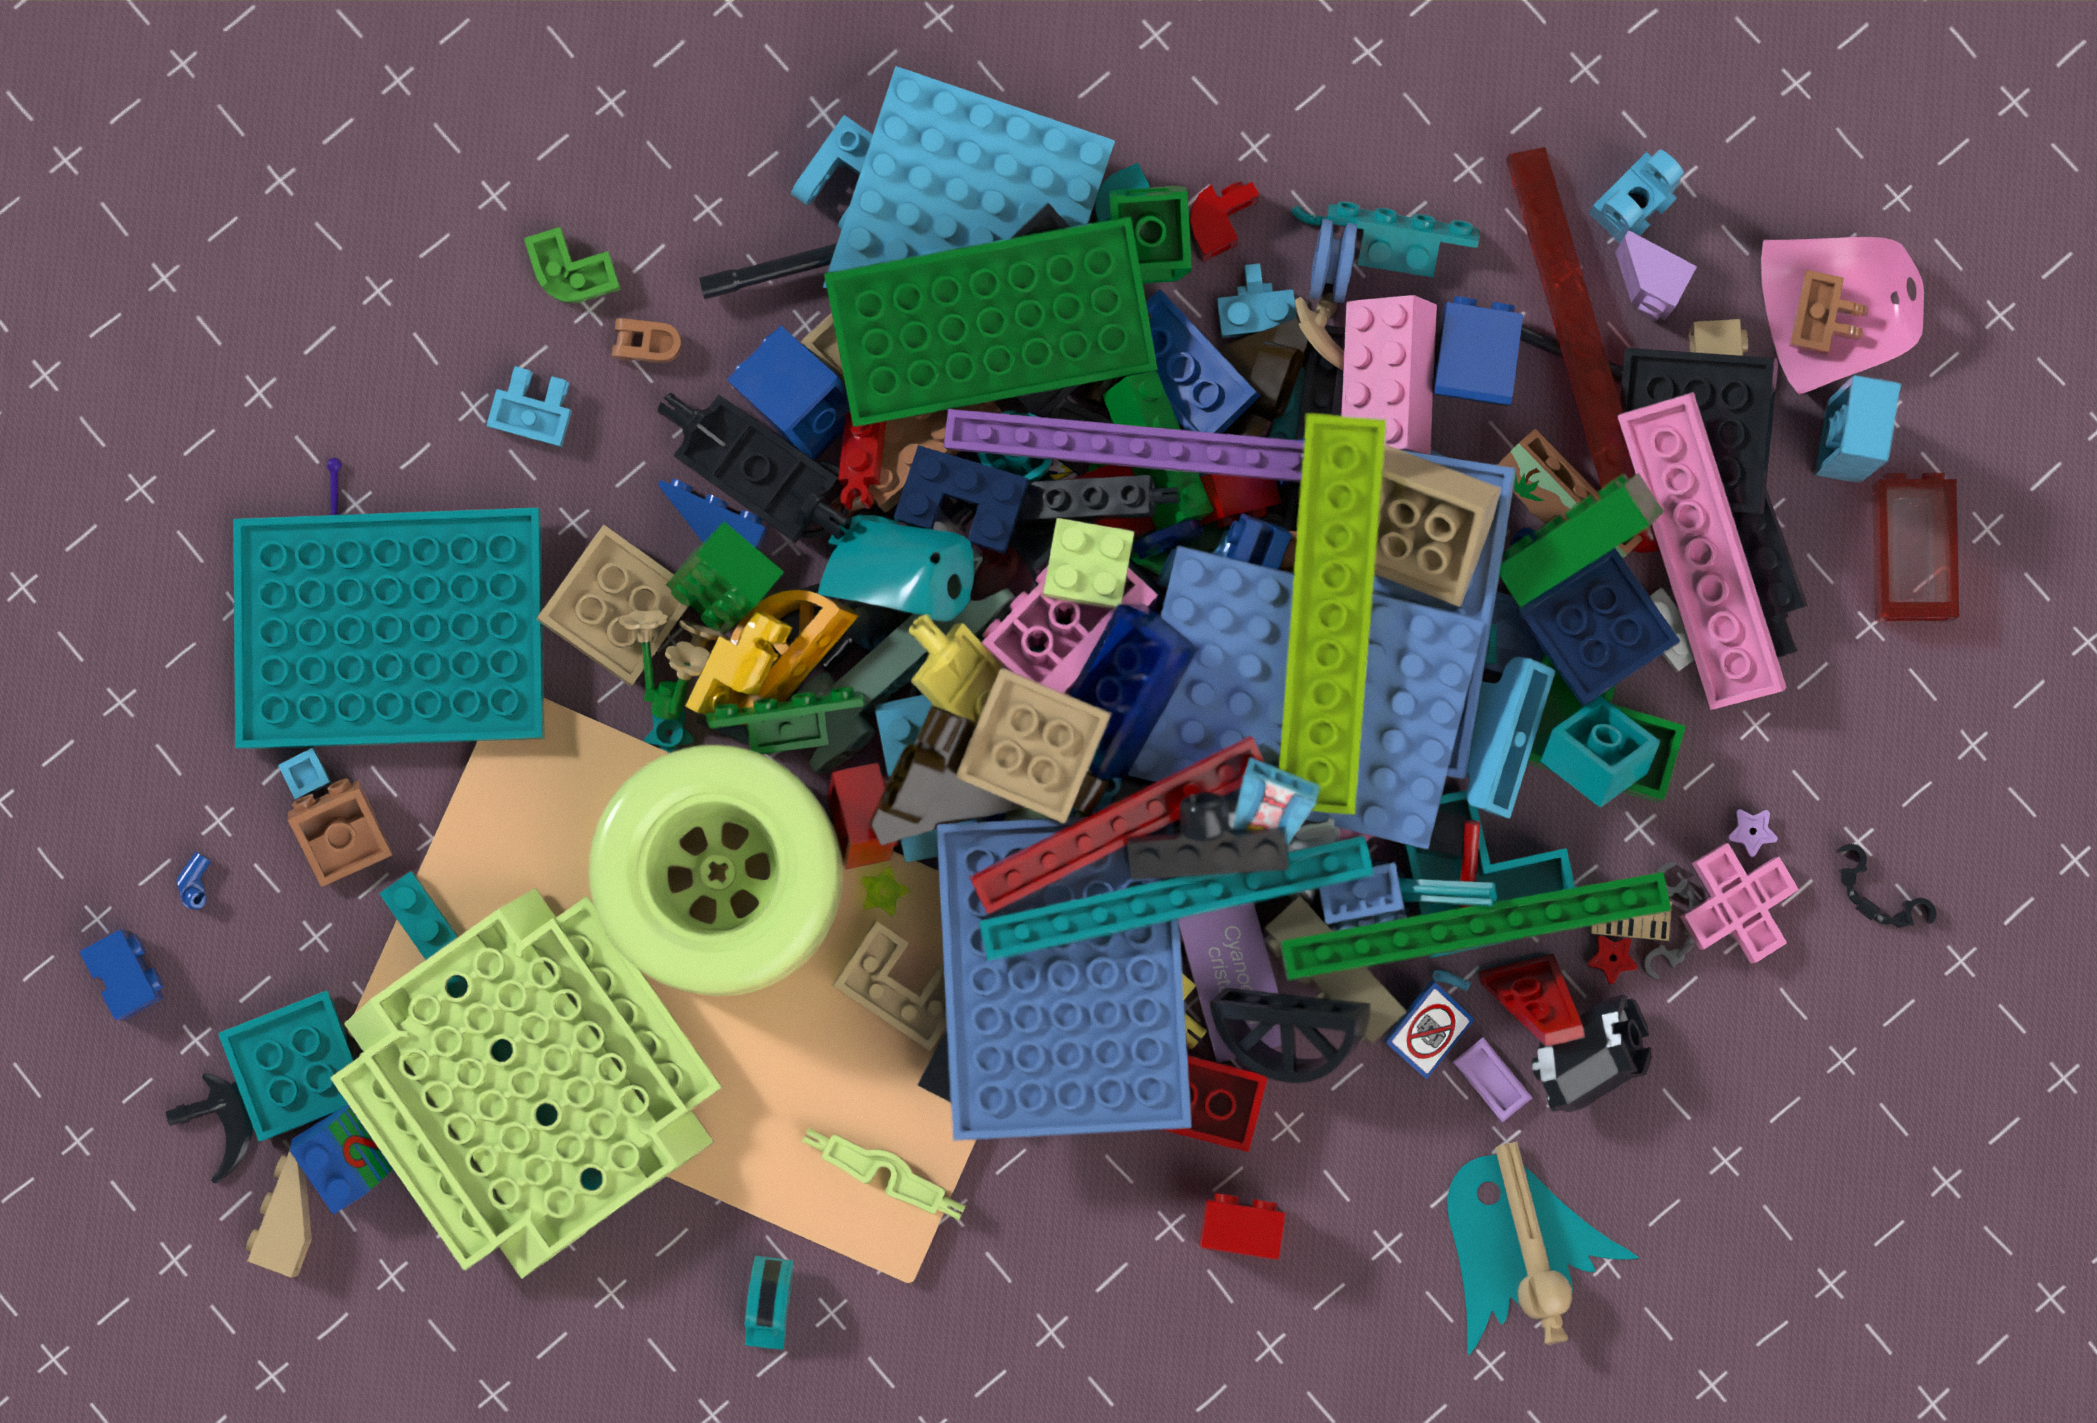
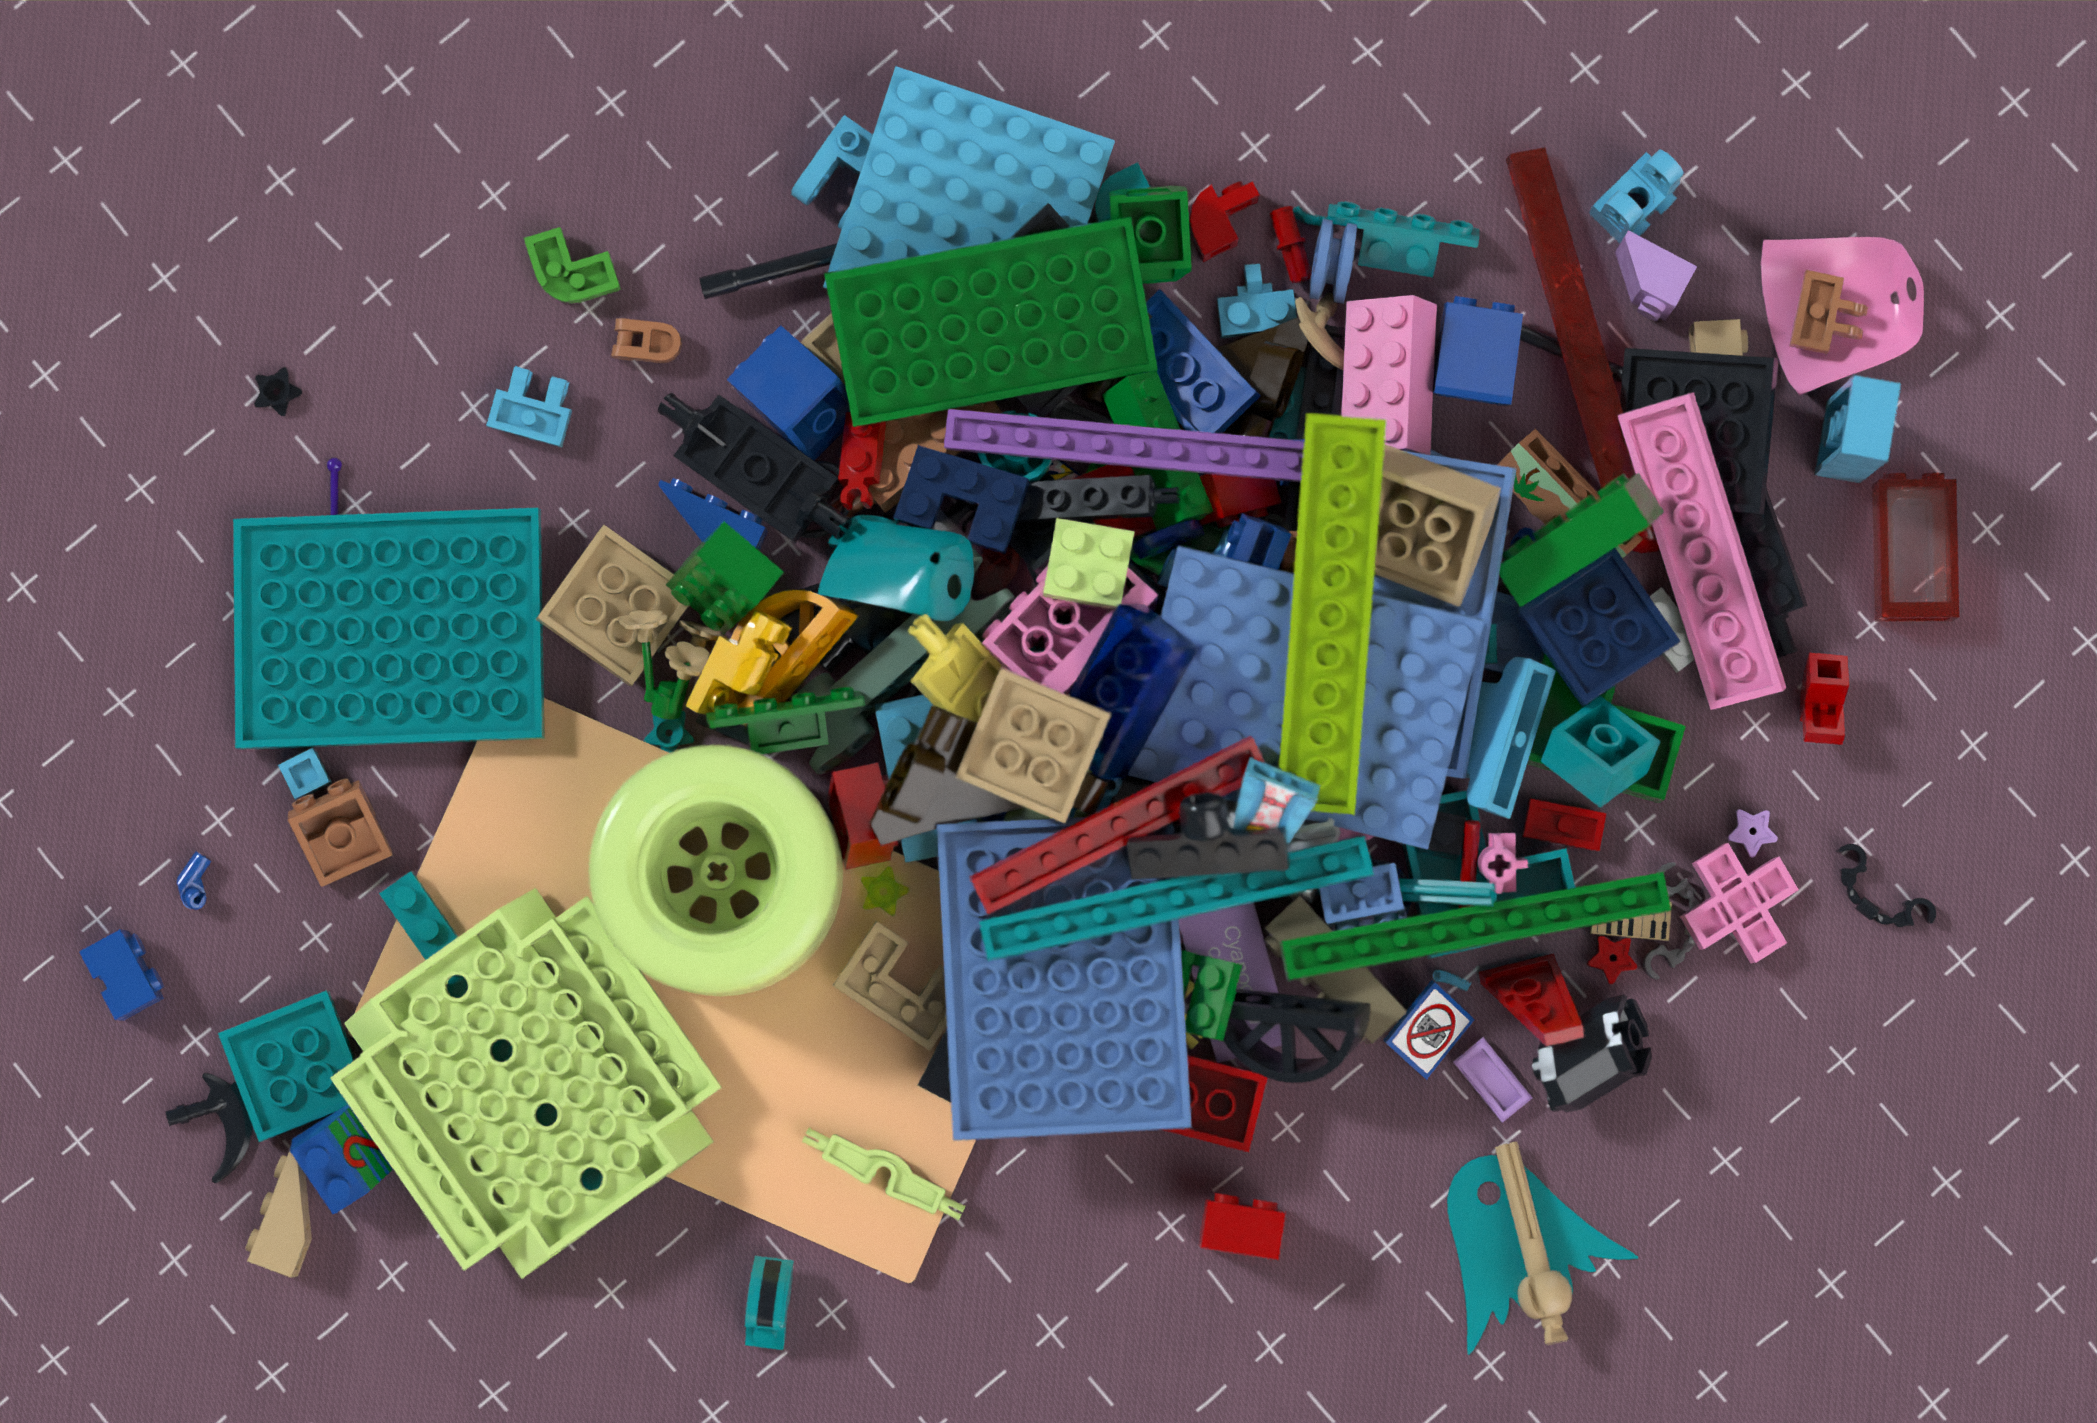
none -> black plate [254,367,302,416]
none -> green plate [1181,950,1242,1041]
none -> red axle [1269,206,1311,284]
none -> bright pink piece [1478,833,1528,894]
none -> red plate [1522,798,1607,852]
none -> red brick [1799,653,1849,745]

